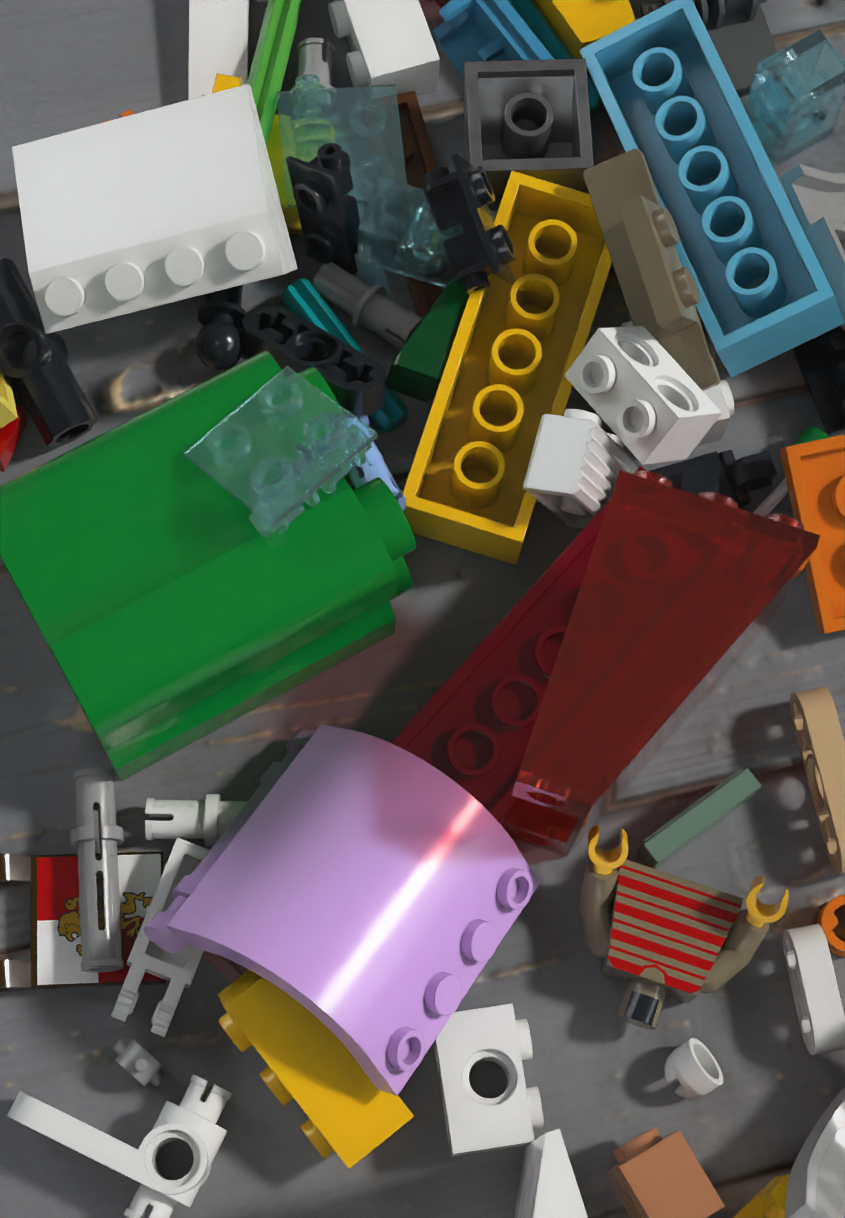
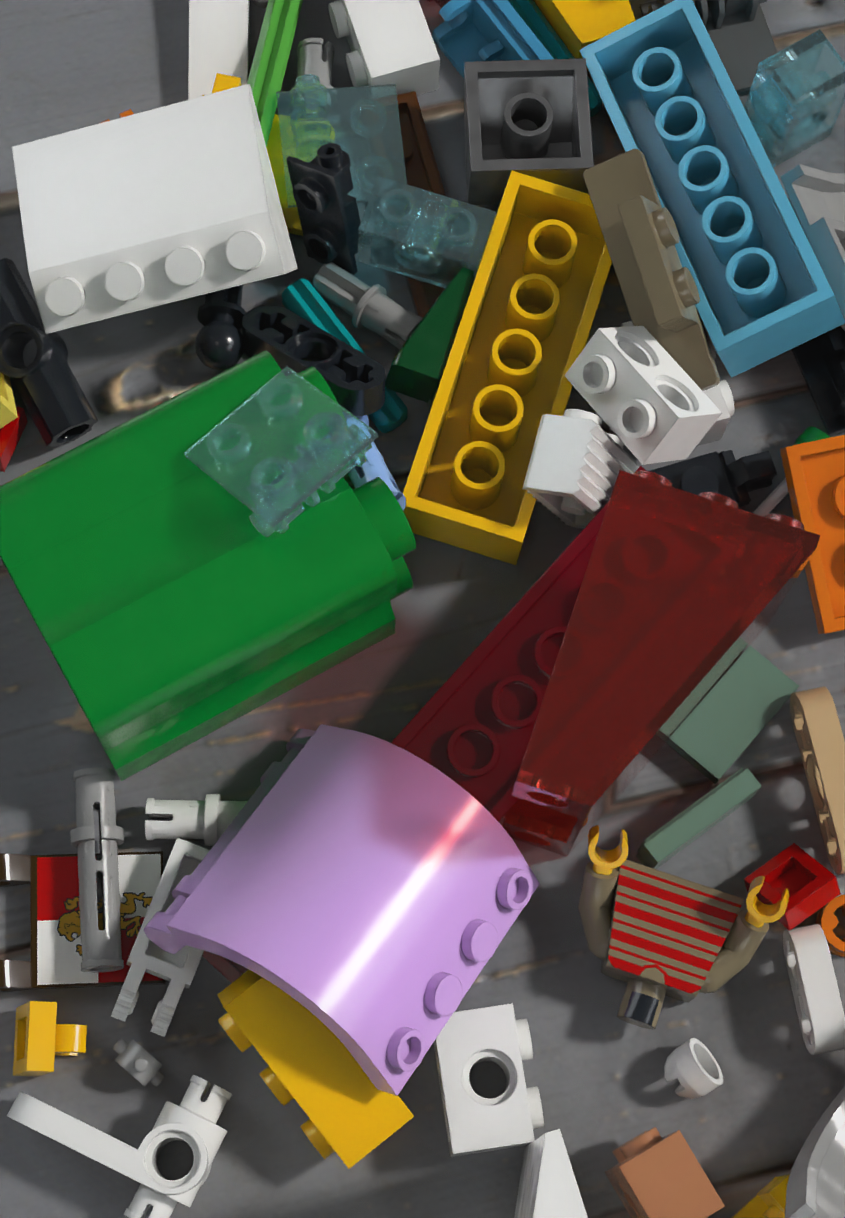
black hinge [423,153,516,294] -> none
none -> yellow tile [13,1001,87,1077]
none -> sand green tile [666,646,799,784]
none -> red plate [744,843,841,931]

